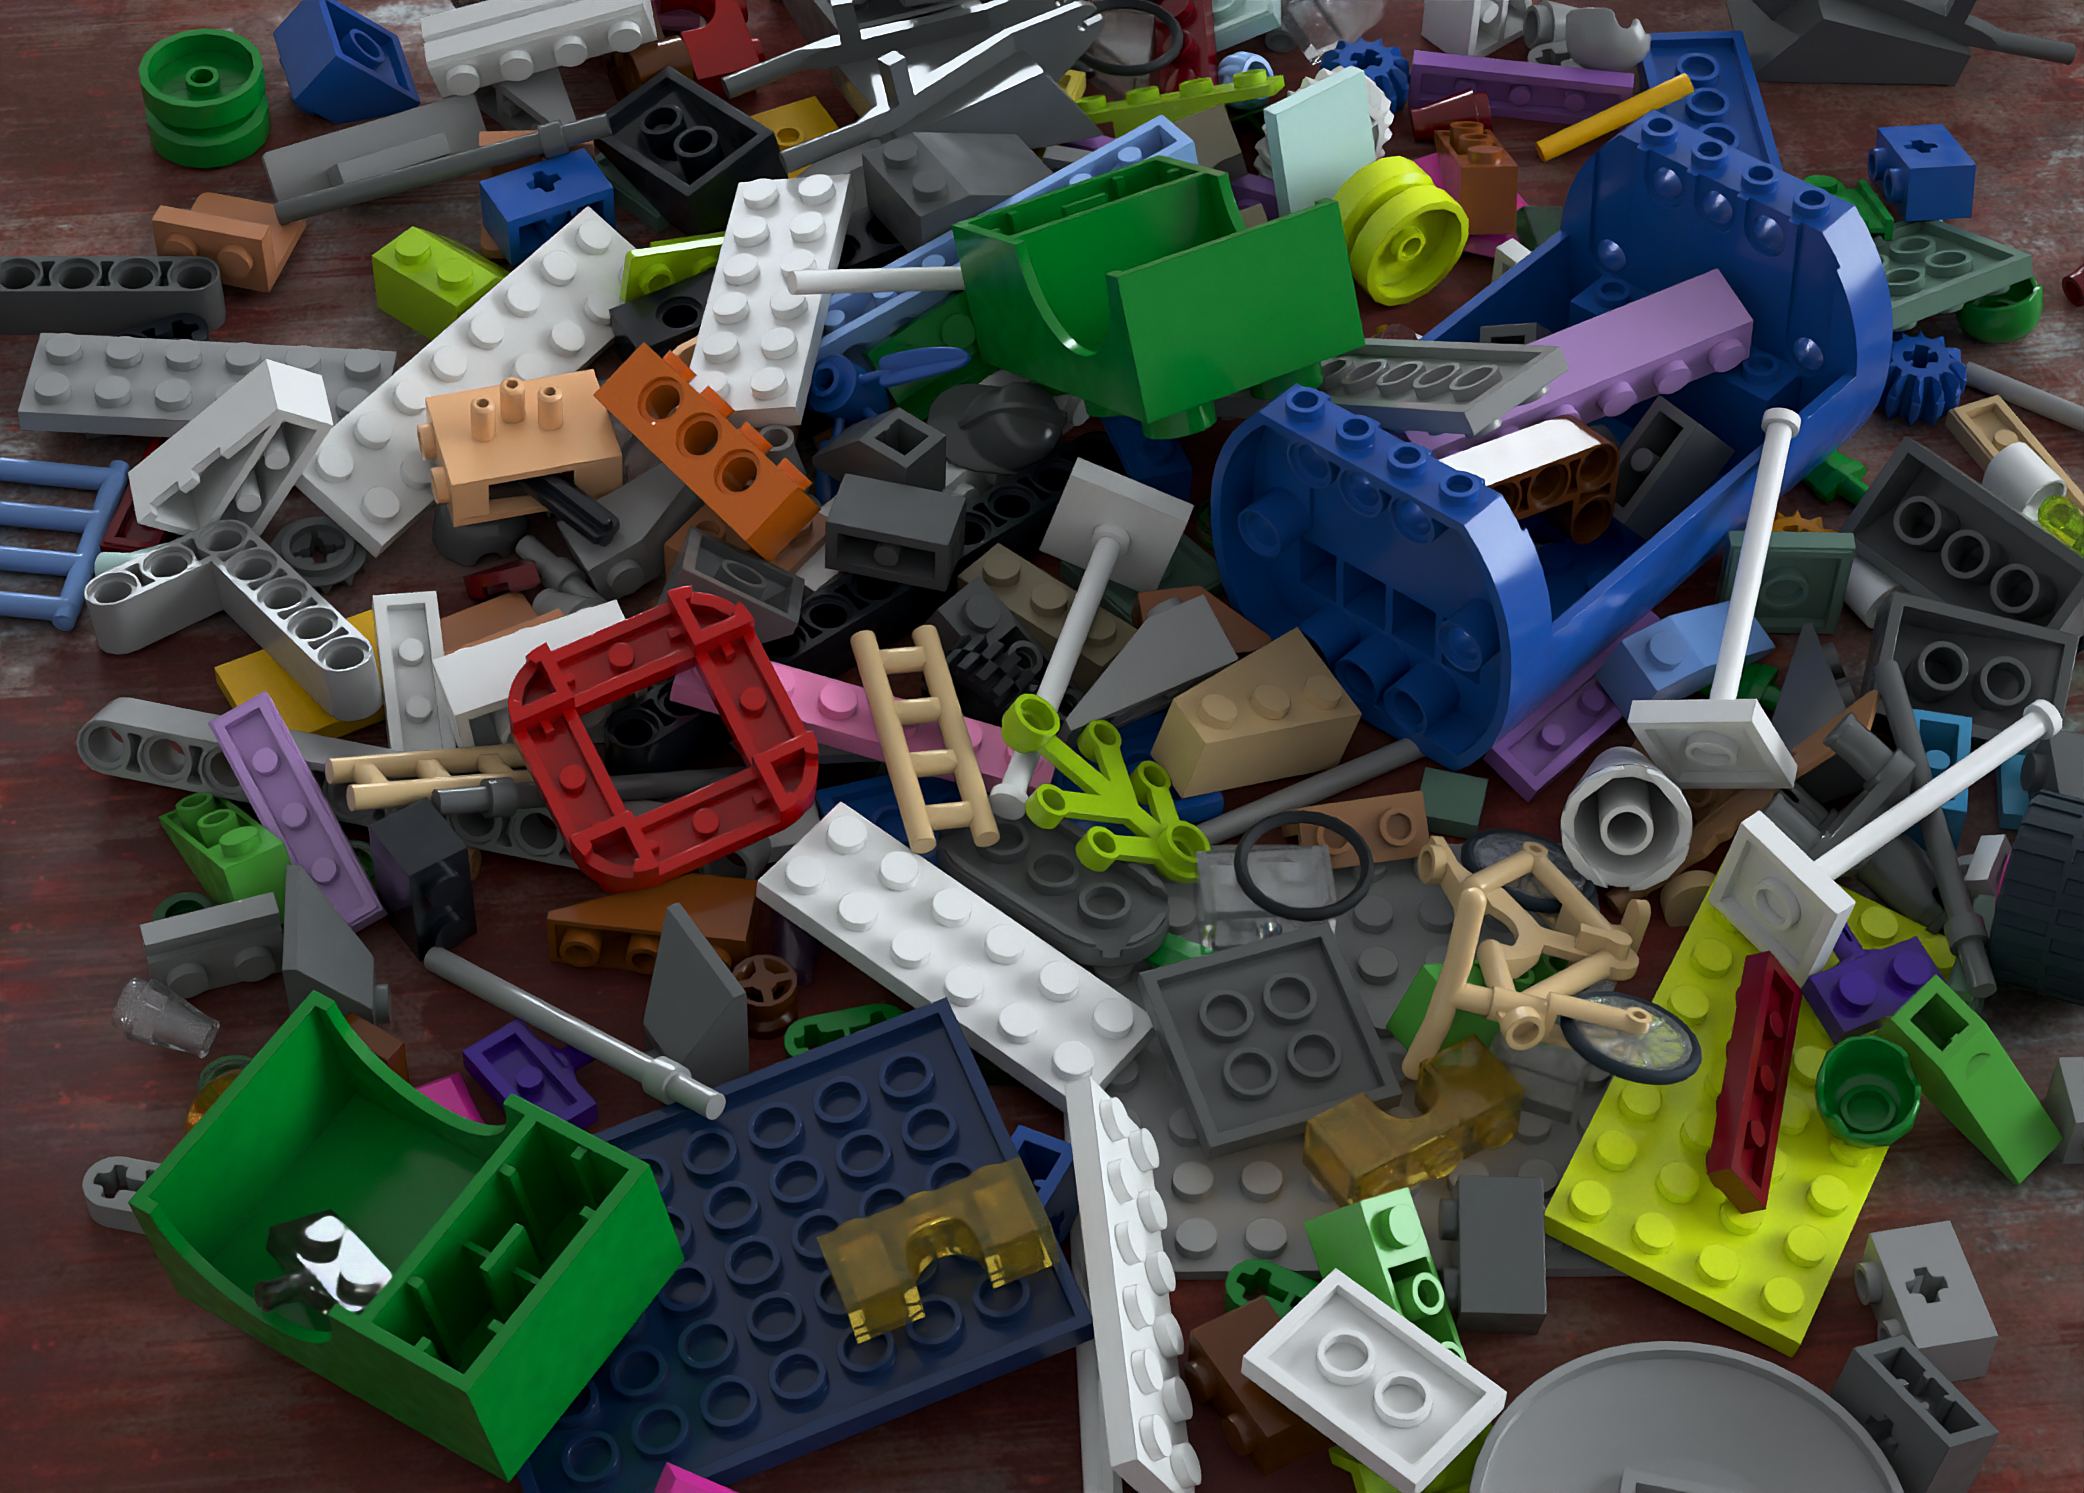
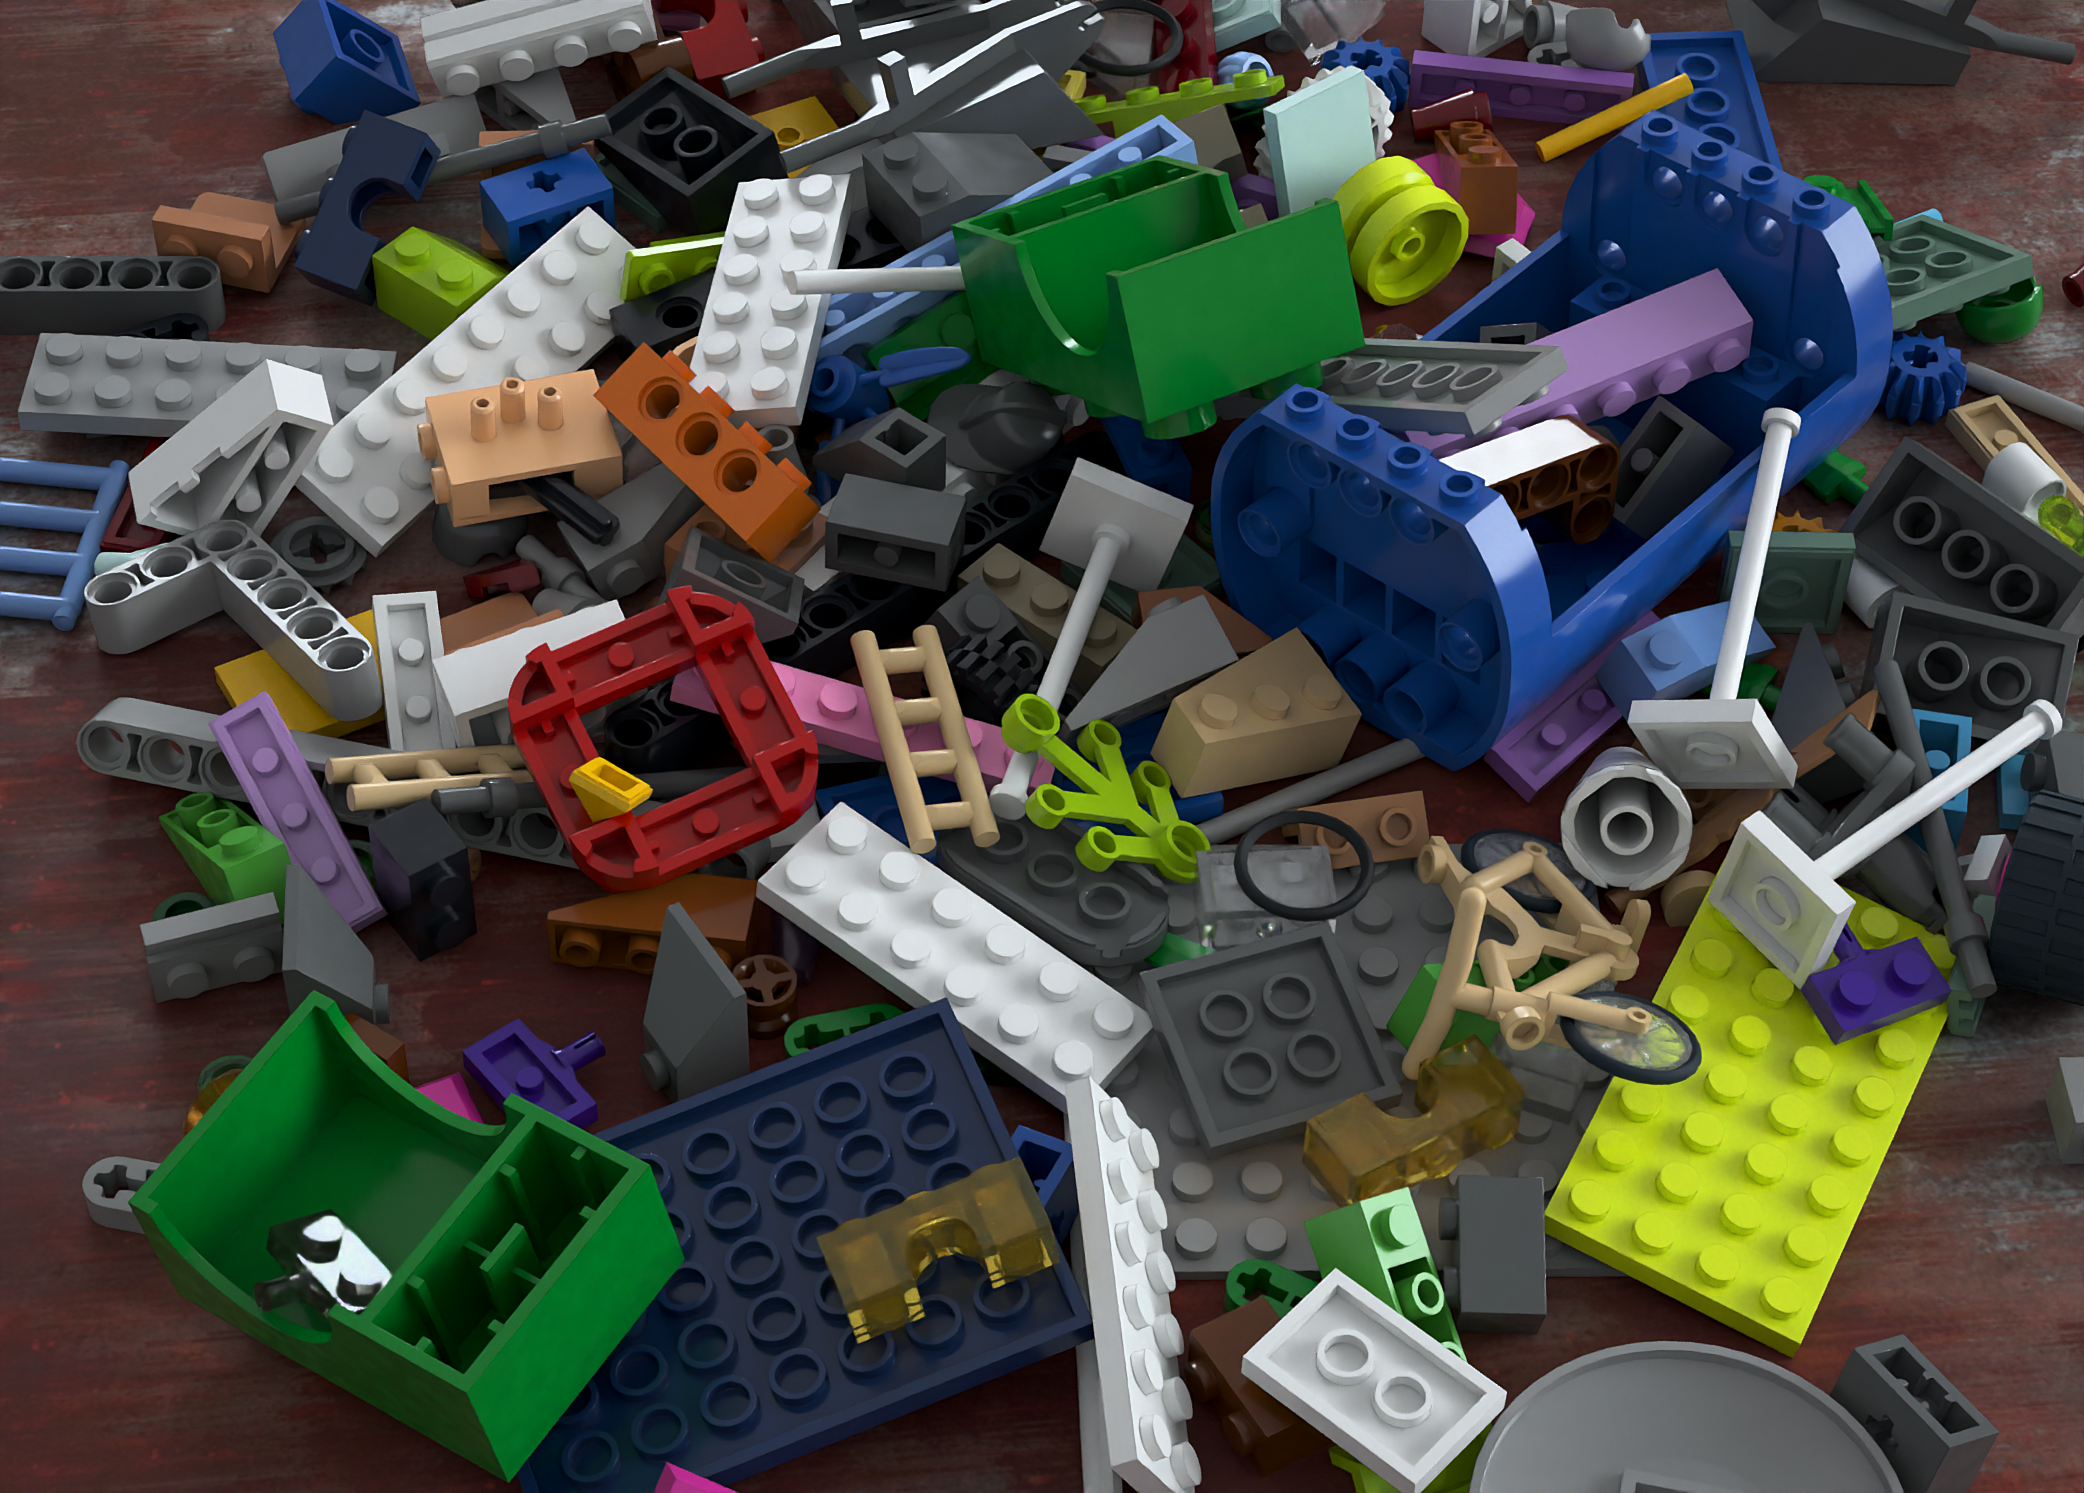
clear cone [112,977,220,1058] -> none
green wheel [138,28,272,169] -> none
light grey bar [424,946,726,1120] -> none
sand green tile [1420,767,1488,839] -> none
clear green tile [1516,206,1563,252] -> none
dark red plate [1706,950,1803,1214] -> none
green hair [1815,1034,1922,1149] -> none
light grey brick [1854,1220,1998,1382] -> none
blue brick [1867,124,1976,222] -> none
bright green slope [1873,974,2064,1187] -> none
none -> dark blue arch [294,110,441,307]
none -> yellow slope [569,757,653,823]

